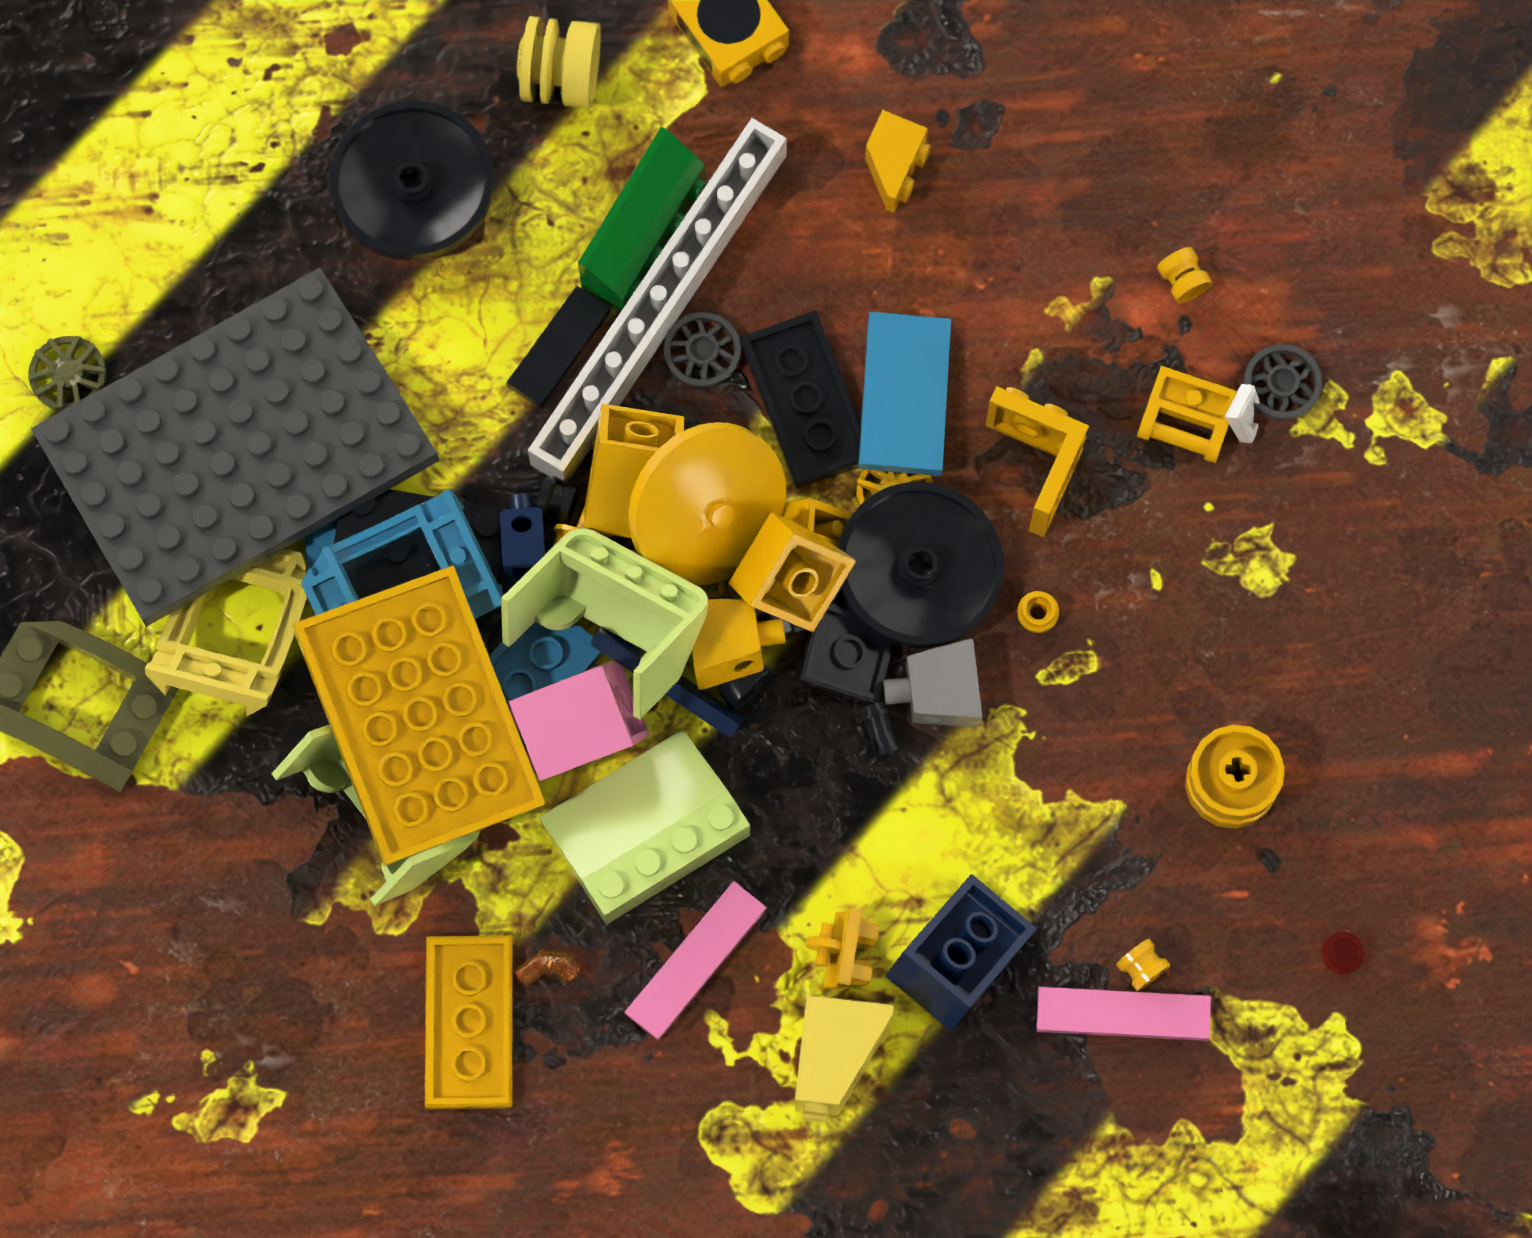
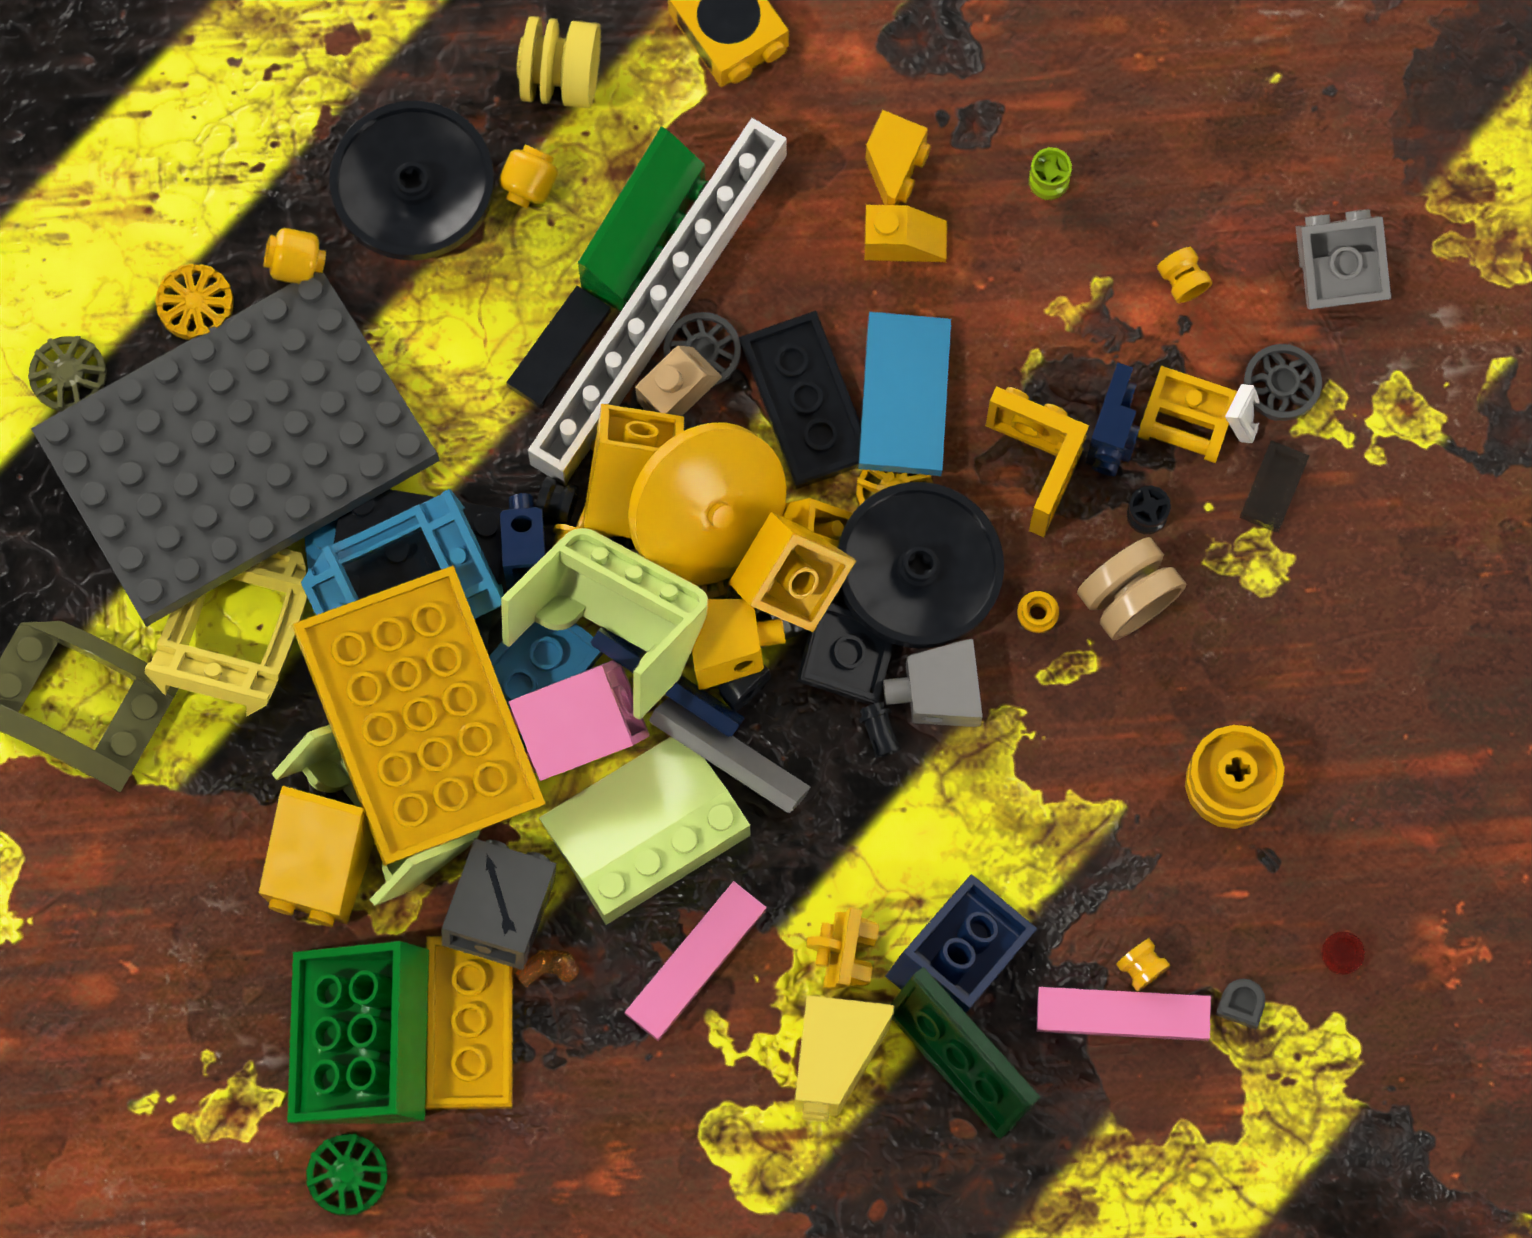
none -> yellow wheel [155,263,234,340]
none -> yellow slope [259,786,375,927]
none -> yellow head [263,228,326,284]
none -> green slope [287,941,429,1124]
none -> green wheel [306,1134,388,1216]
none -> dark grey brick [442,839,556,970]
none -> yellow head [498,145,558,209]
none -> tan torso [635,345,722,416]
none -> light grey tile [649,697,811,813]
none -> yellow slope [864,205,947,262]
none -> dark green tile [890,967,1041,1140]
none -> lime wheel [1029,147,1072,200]
none -> tan wheel [1077,537,1187,640]
none -> dark blue plate [1085,362,1140,476]
none -> black wheel [1126,485,1171,535]
none -> dark grey tile [1215,979,1265,1030]
none -> clear smoke tile [1239,440,1310,533]
none -> light grey plate [1296,209,1391,309]

